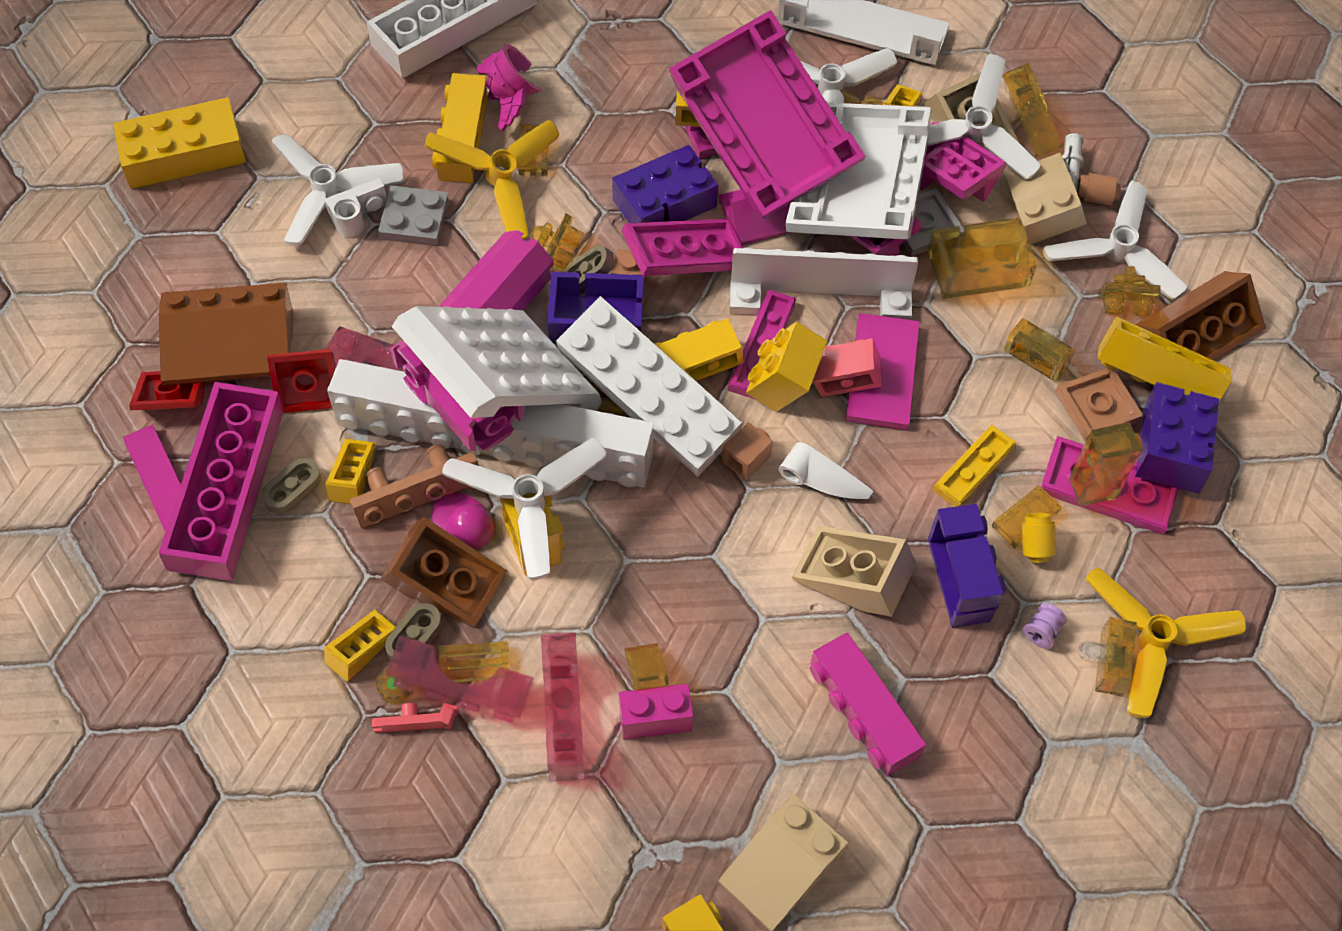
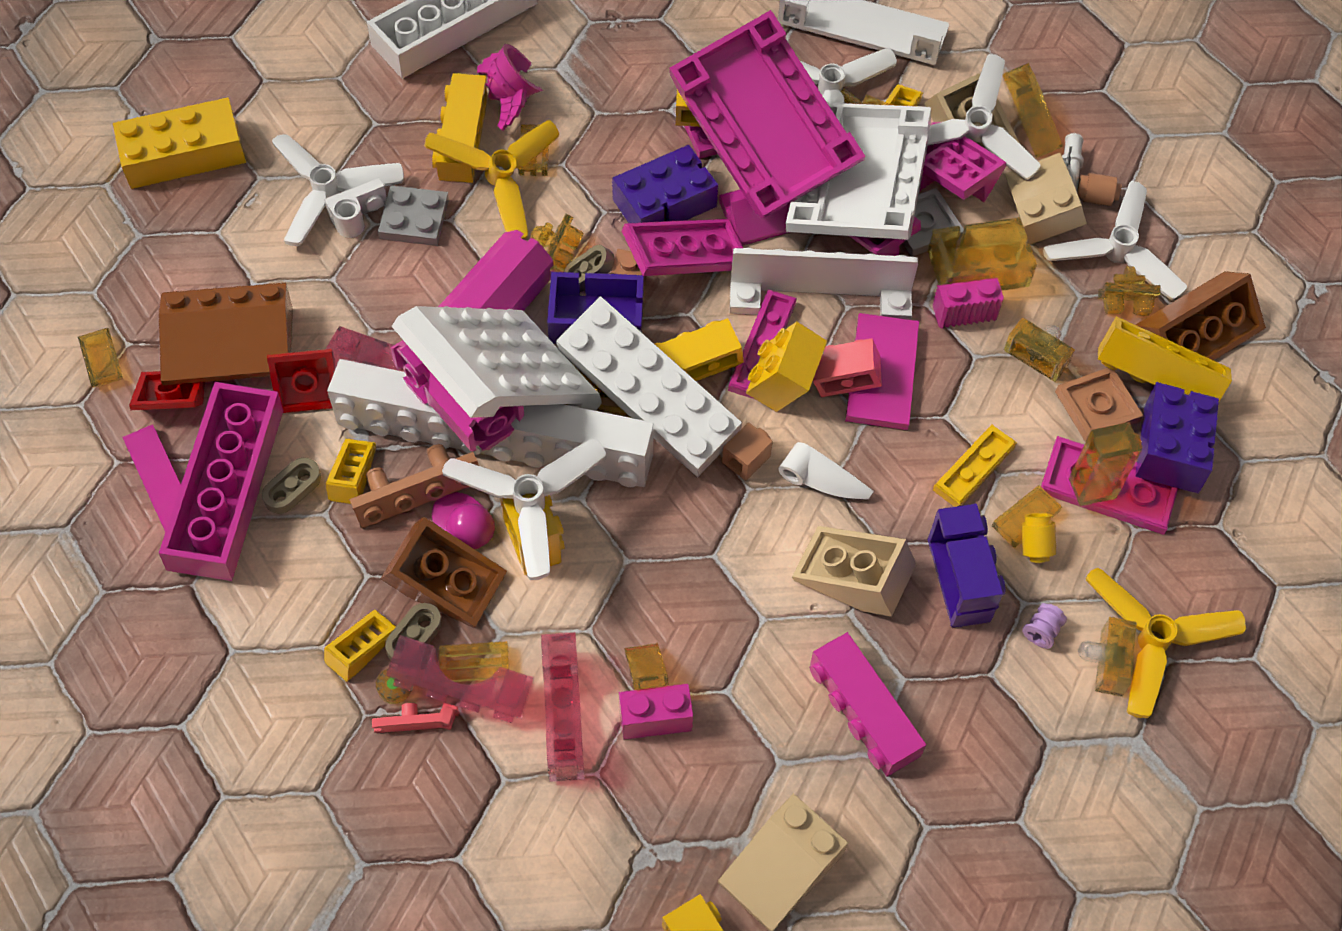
none -> clear yellow tile [78,328,123,387]
none -> dark pink brick [932,278,1004,329]

